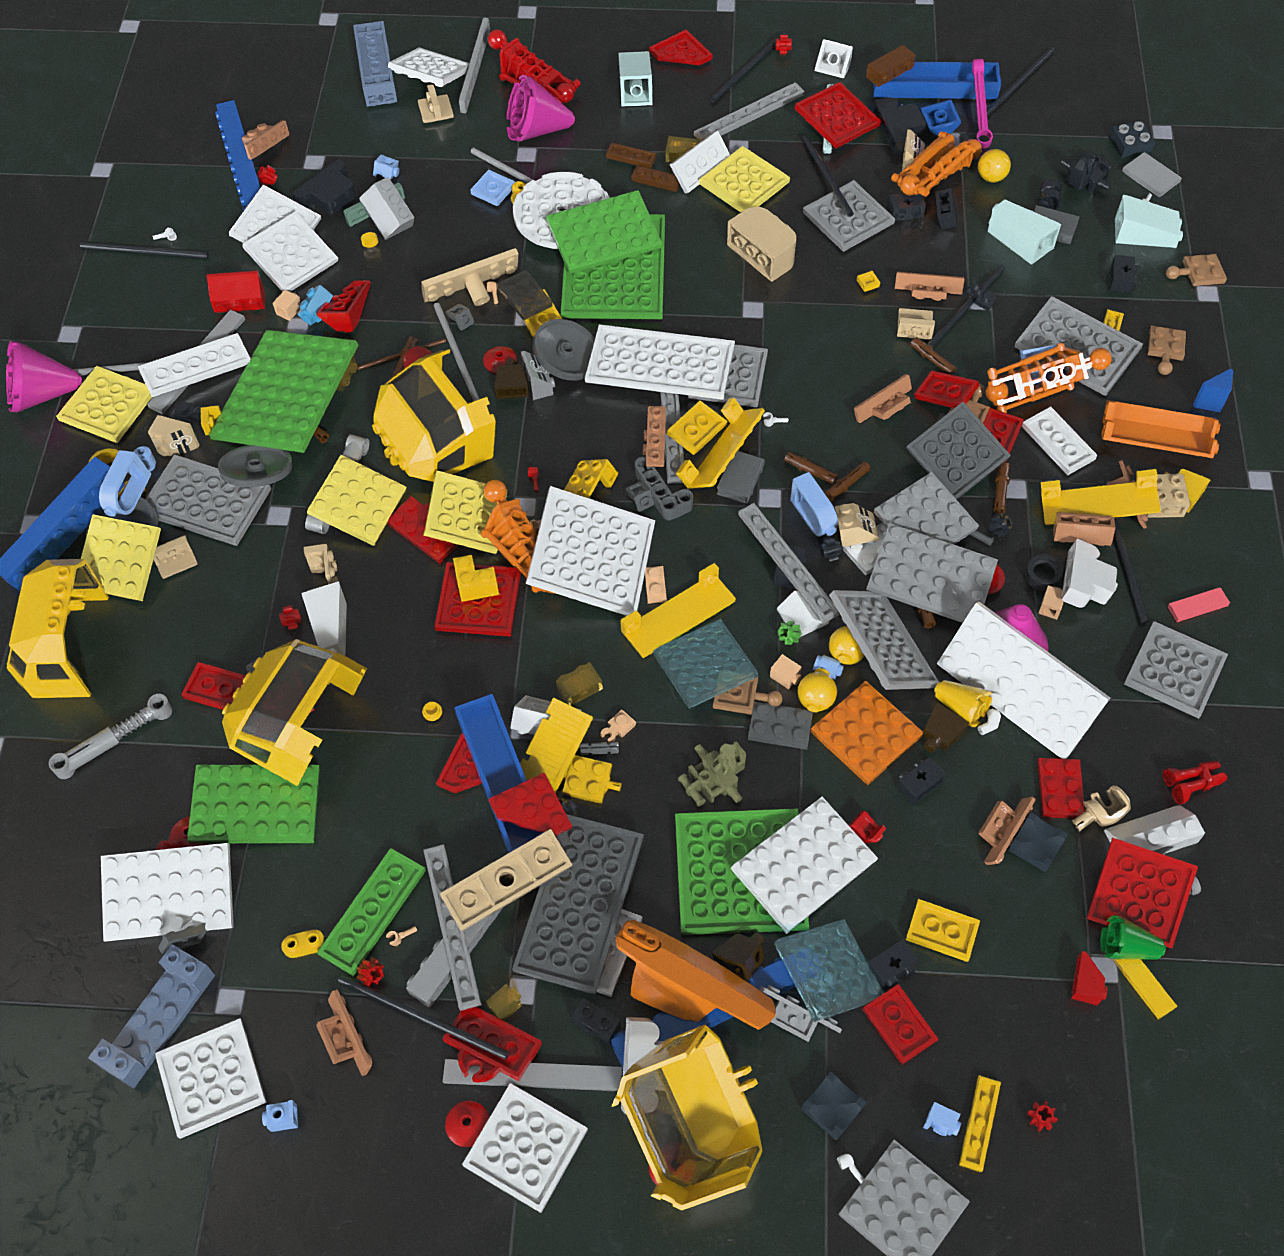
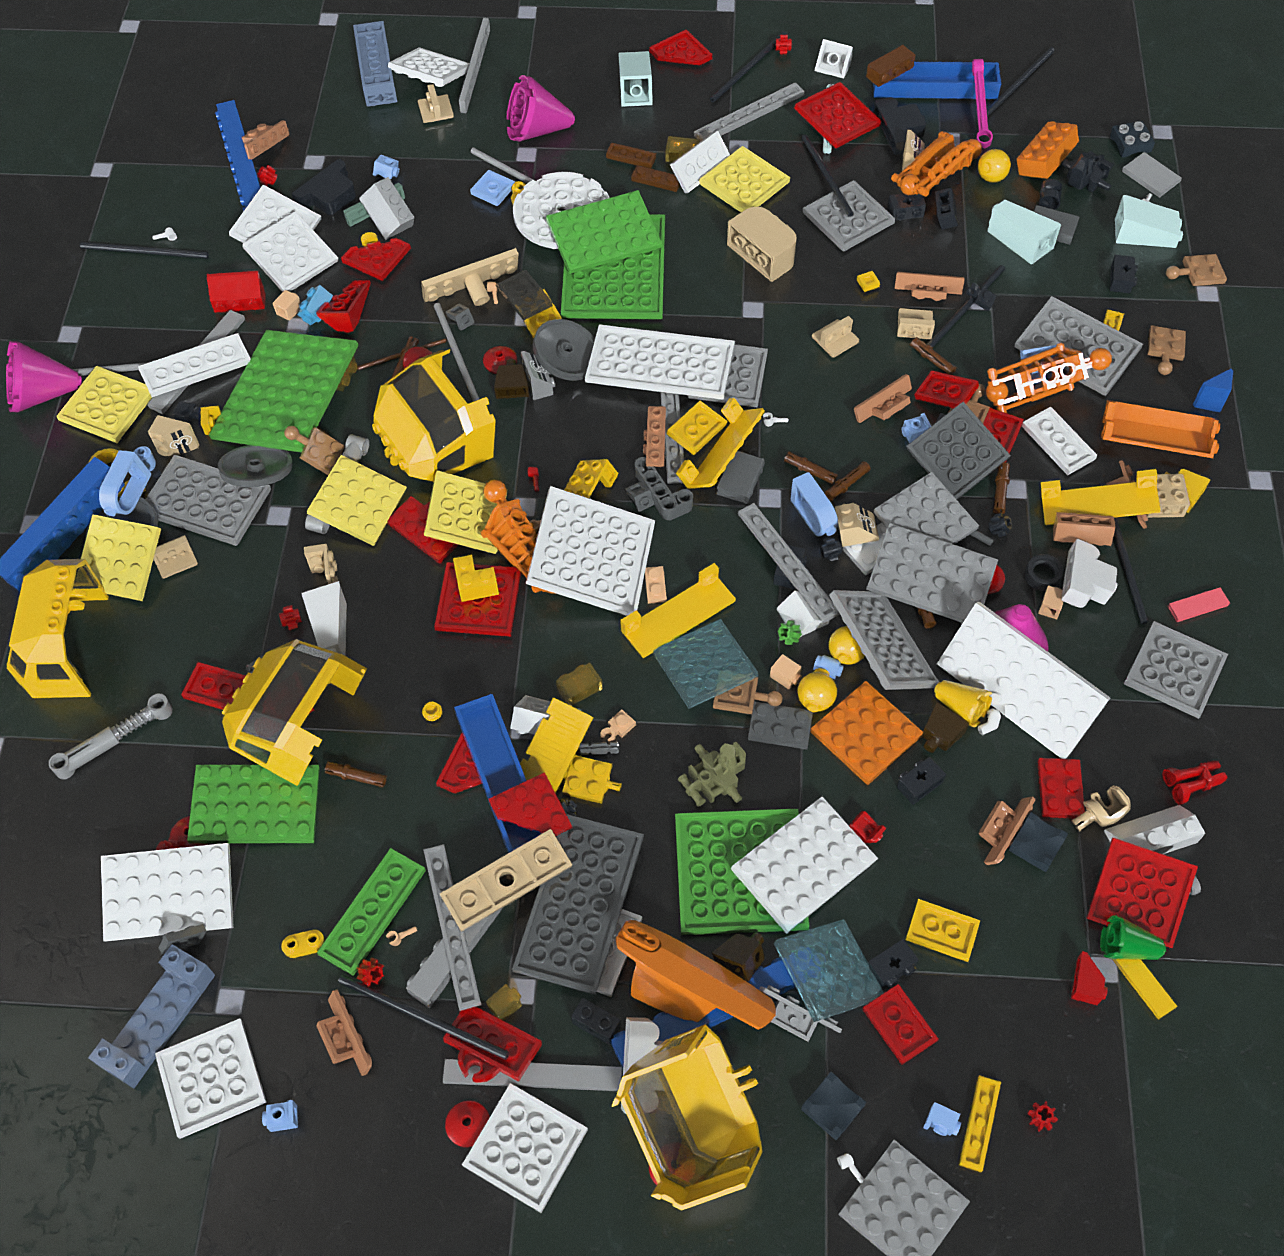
red piece [488,29,581,103] -> none
blue slope [921,100,961,136] -> none
none -> medium nougat plate [284,426,345,475]
none -> reddish brown pin [325,761,387,788]
none -> red plate [341,238,411,281]
none -> tan bracket [812,316,859,358]
none -> light blue brick [901,413,931,443]
none -> orange brick [1017,121,1079,179]

